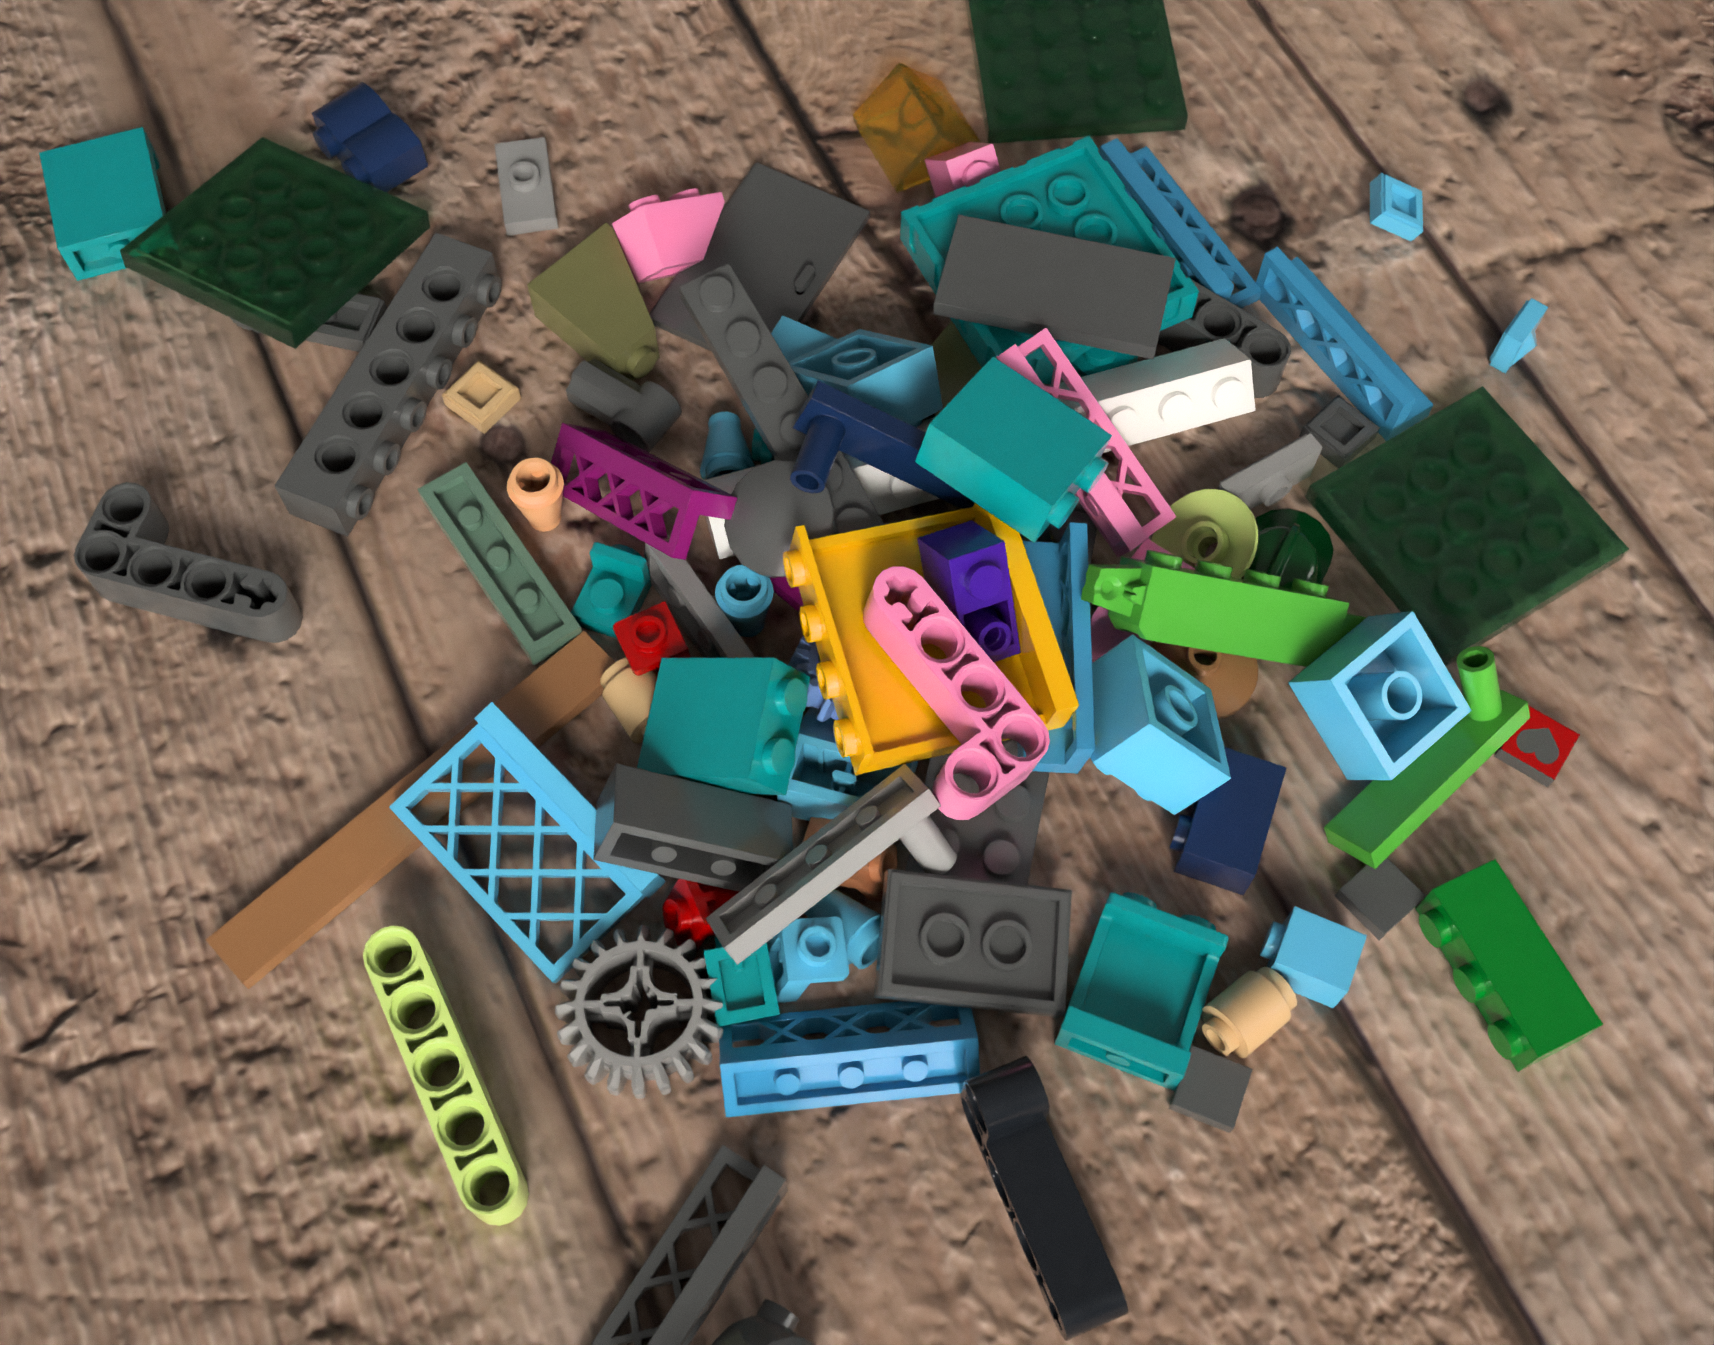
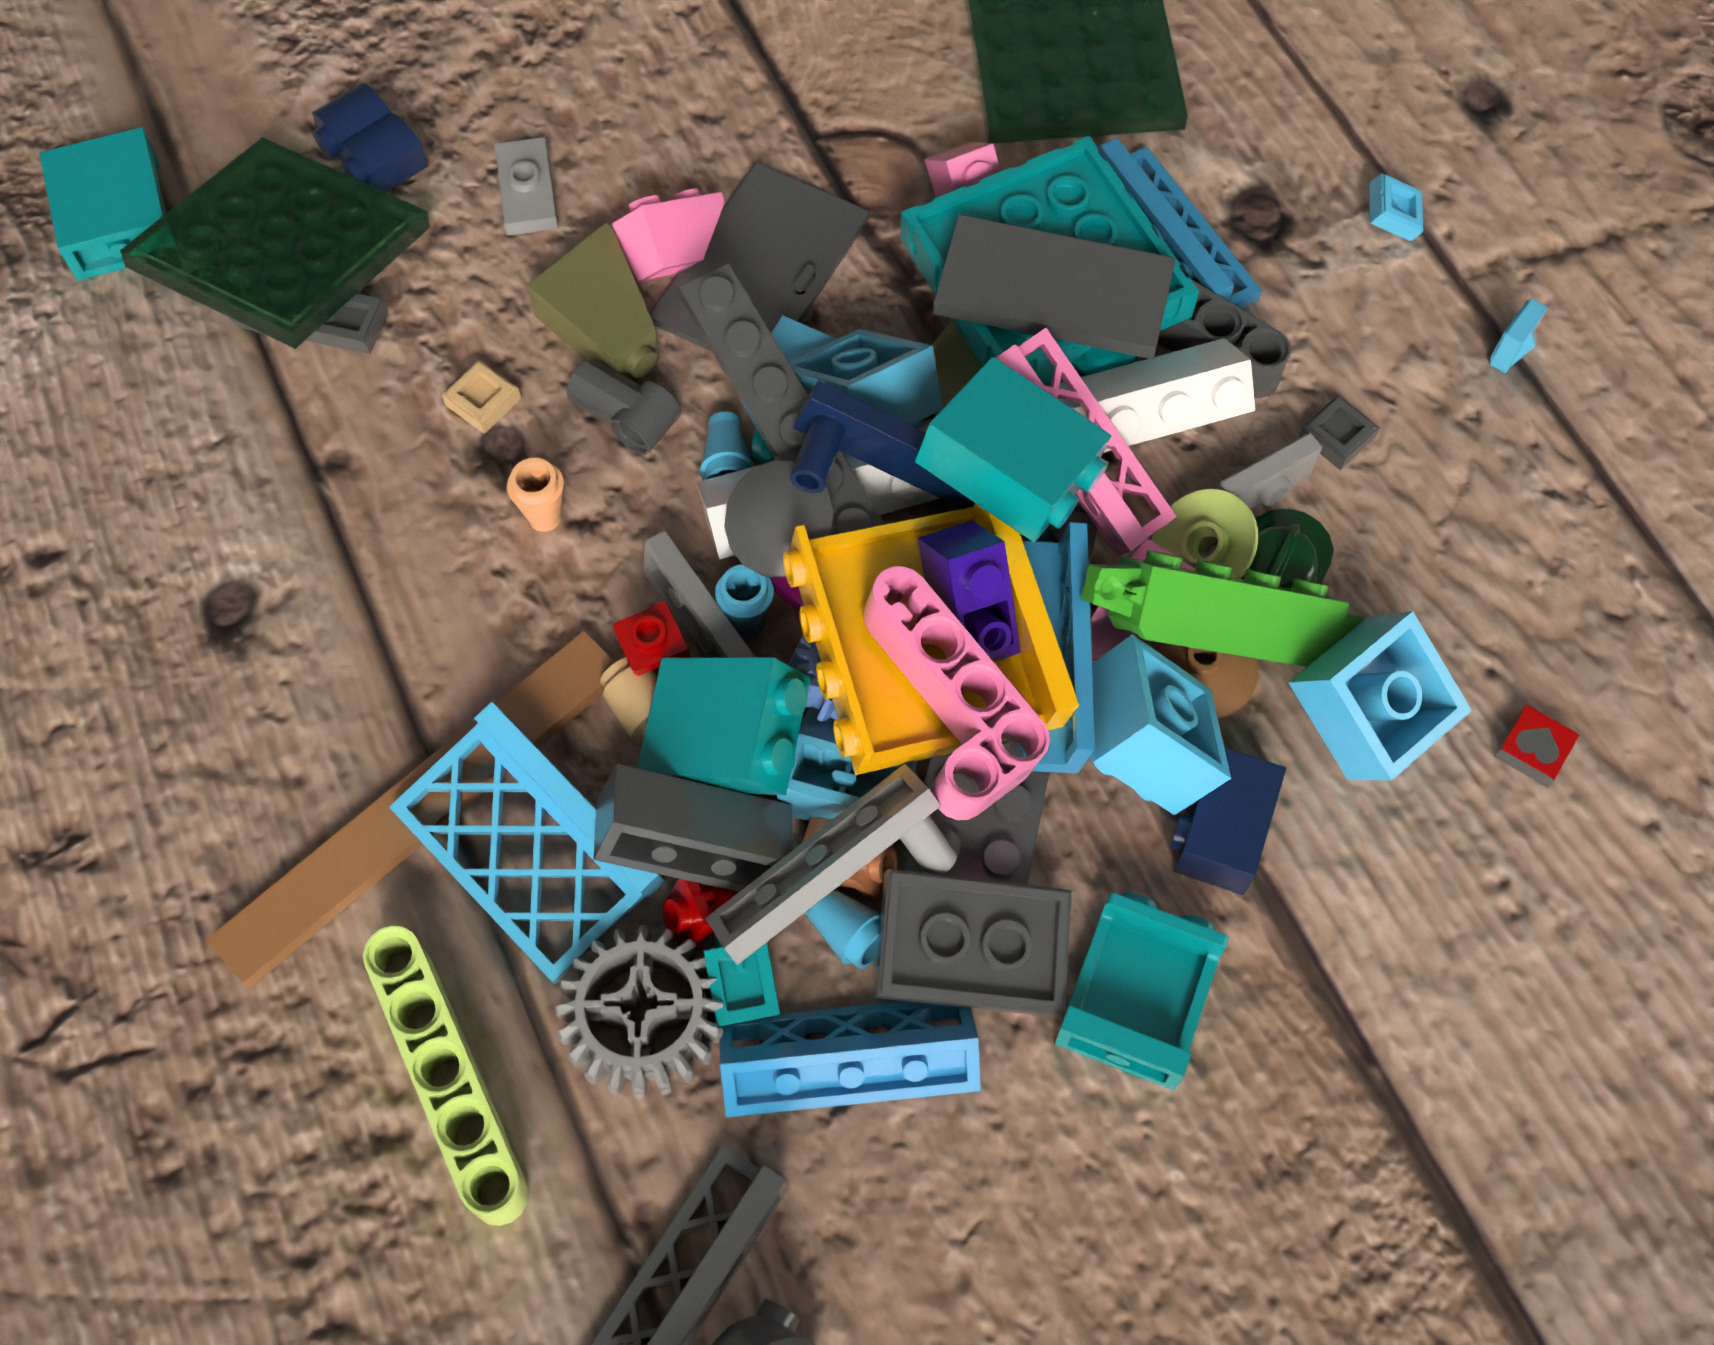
dark grey beam [74,482,303,643] -> none
dark grey brick [275,232,502,537] -> none
sand green plate [417,462,582,666] -> none
magenta fence [551,422,737,560] -> none
teal bracket [571,542,652,639] -> none
medium azure bracket [767,916,849,1003] -> none
clear yellow slope [853,63,981,193] -> none
black beam [960,1056,1128,1341] -> none
dark grey tile [1169,1045,1253,1133] -> none
tan brick [1202,967,1297,1058] -> none
dark azure fence [1256,246,1434,441] -> none
medium azure brick [1260,906,1367,1008] -> none
clear green plate [1305,386,1629,666] -> none
bright green piece [1324,646,1530,869] -> none
dark grey tile [1335,858,1426,940] -> none
green brick [1415,859,1603,1072] -> none

